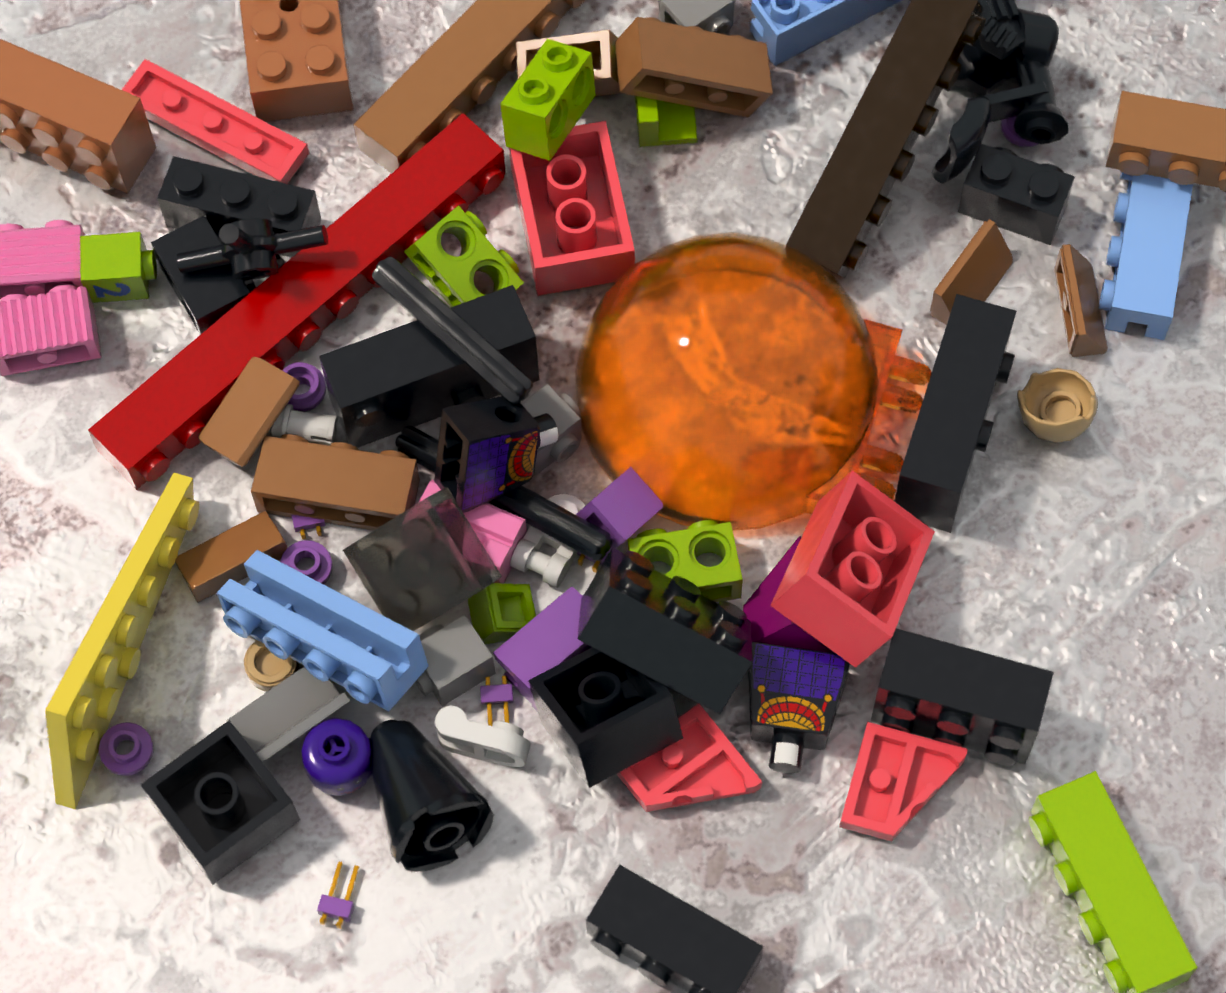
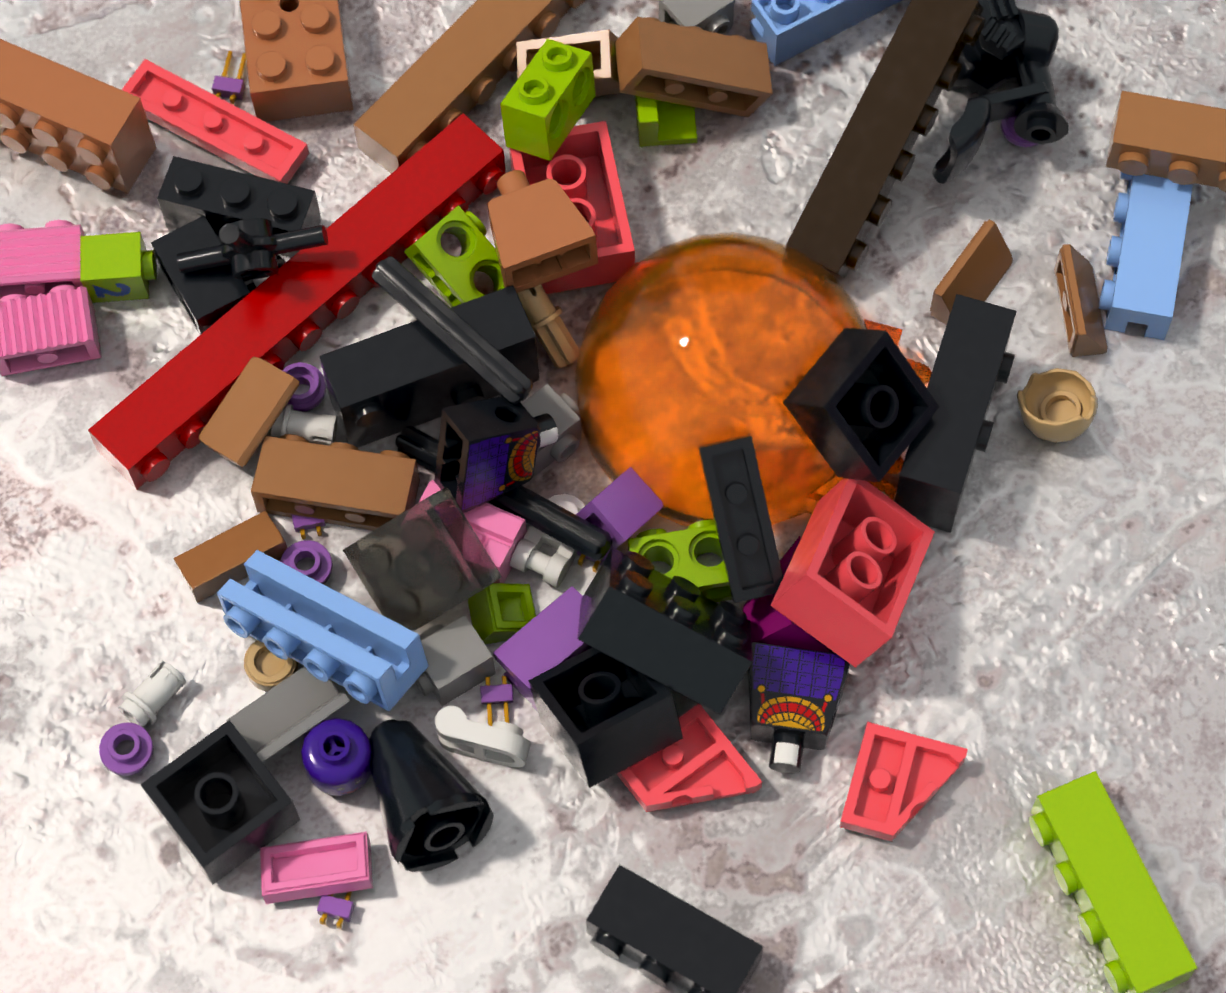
light yellow wing [45,472,199,810] -> none
black brick [871,628,1054,766] -> none
black brick [958,143,1075,246] -> none
none -> white pin [118,660,186,727]
none -> medium lavender piece [212,51,246,104]
none -> bright pink tile [260,832,373,904]
none -> nougat torso [487,170,598,293]
none -> tan axle [517,285,580,368]
none -> black plate [697,434,783,603]
none -> black brick [783,328,940,483]

